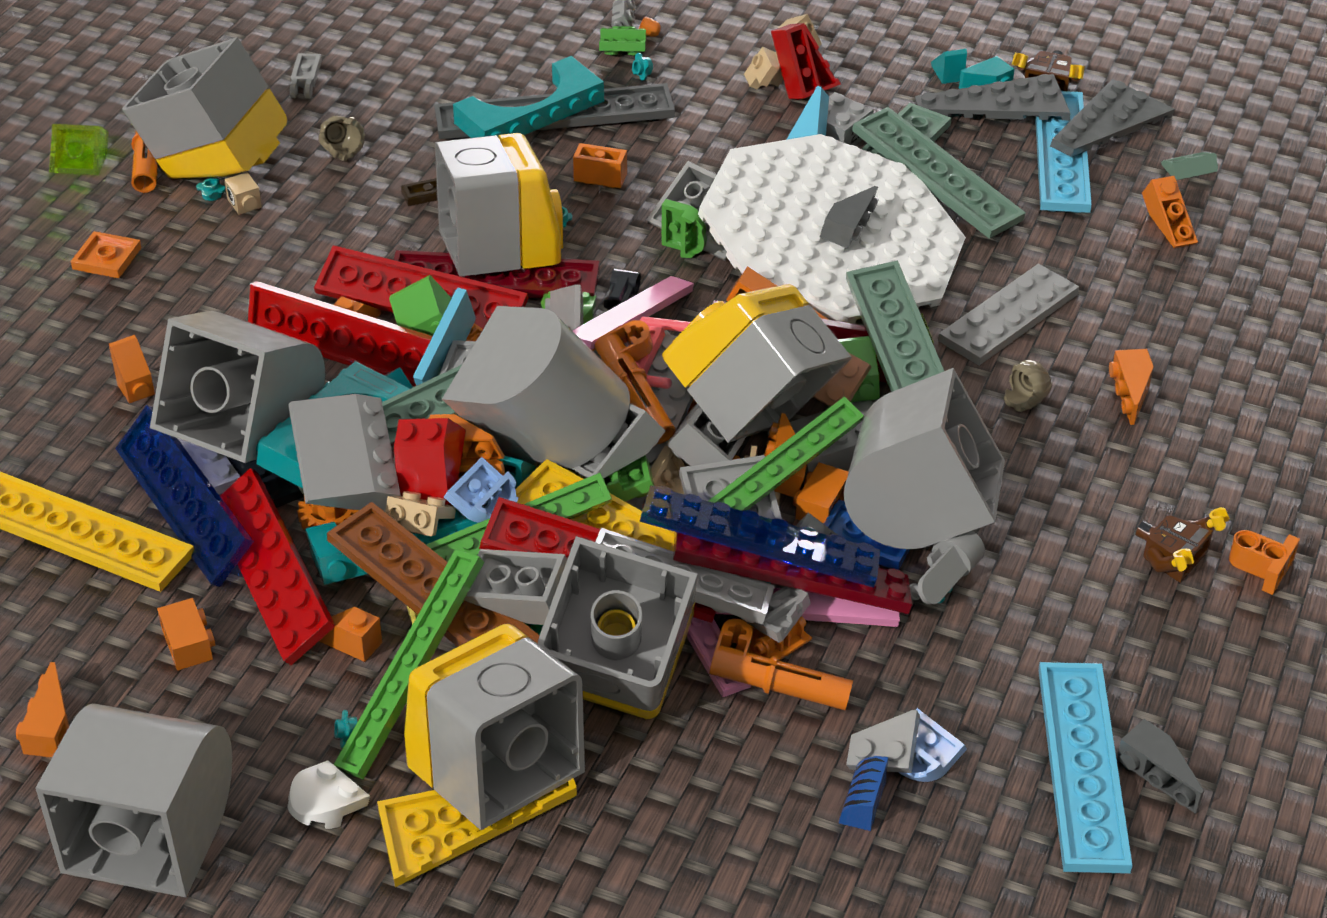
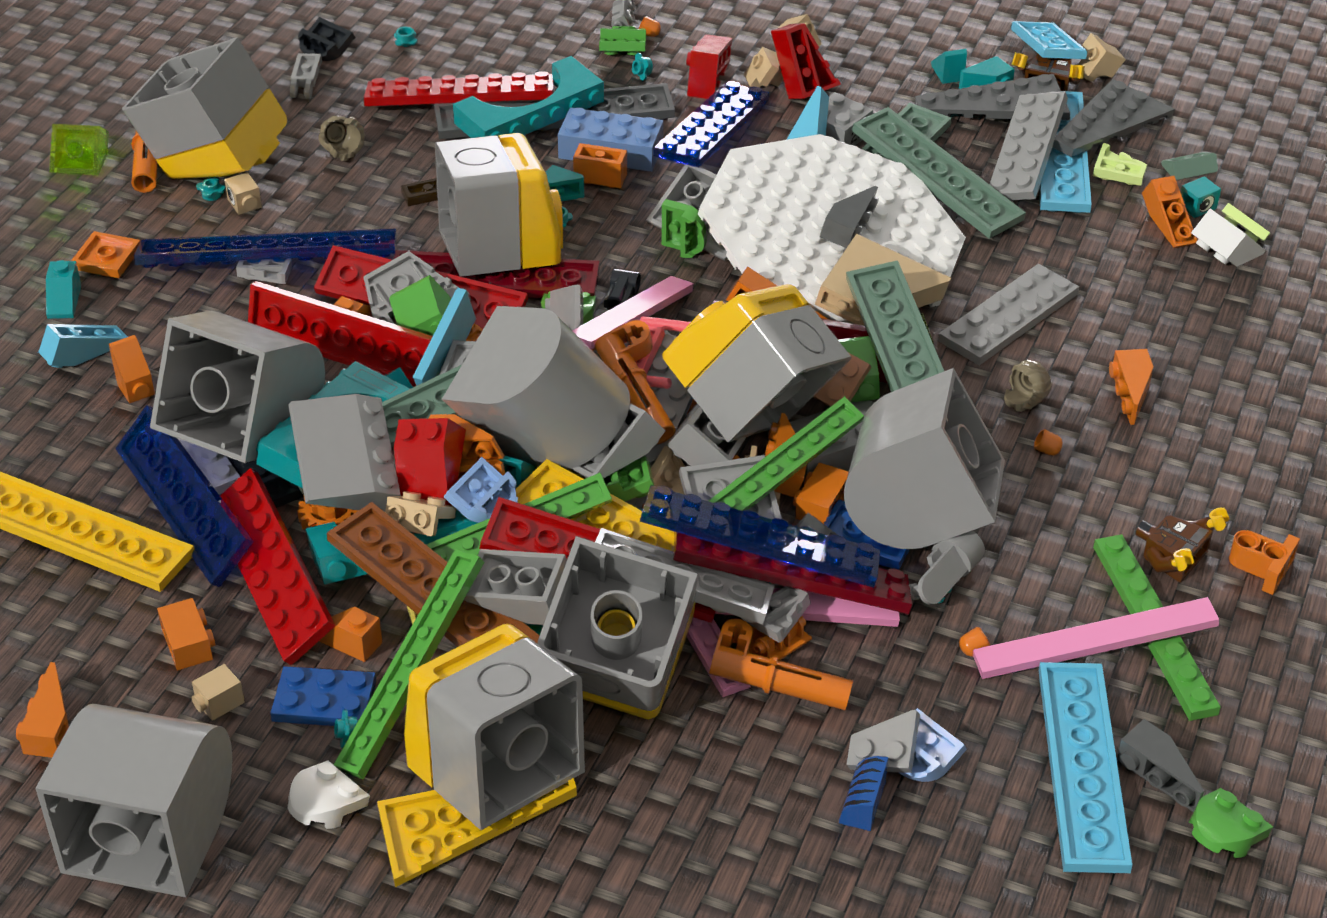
none -> medium azure slope [39,324,128,368]
none -> teal slope [46,260,81,319]
none -> clear blue plate [134,229,397,268]
none -> tan brick [191,664,245,721]
none -> light grey wing [236,258,292,284]
none -> blue plate [270,666,376,726]
none -> black slope [298,17,356,61]
none -> light grey wing [363,251,471,324]
none -> red plate [364,72,555,106]
none -> teal plate [394,27,418,47]
none -> teal slope [546,165,584,201]
none -> medium blue brick [558,108,663,171]
none -> clear blue plate [653,81,769,168]
none -> red wedge [686,34,732,100]
none -> tan slope [815,234,951,326]
none -> orange piece [959,627,991,657]
none -> bright pink tile [973,597,1219,679]
none -> light grey plate [989,91,1068,200]
none -> medium azure tile [1011,21,1088,59]
none -> orange piece [1034,429,1063,455]
none -> tan brick [1078,33,1126,82]
none -> yellowish green wing [1093,143,1147,186]
none -> bright green plate [1093,534,1221,721]
none -> teal brick [1181,176,1221,218]
none -> bright green slope [1189,788,1273,858]
none -> white slope [1191,209,1266,267]
none -> yellowish green wing [1222,203,1270,242]

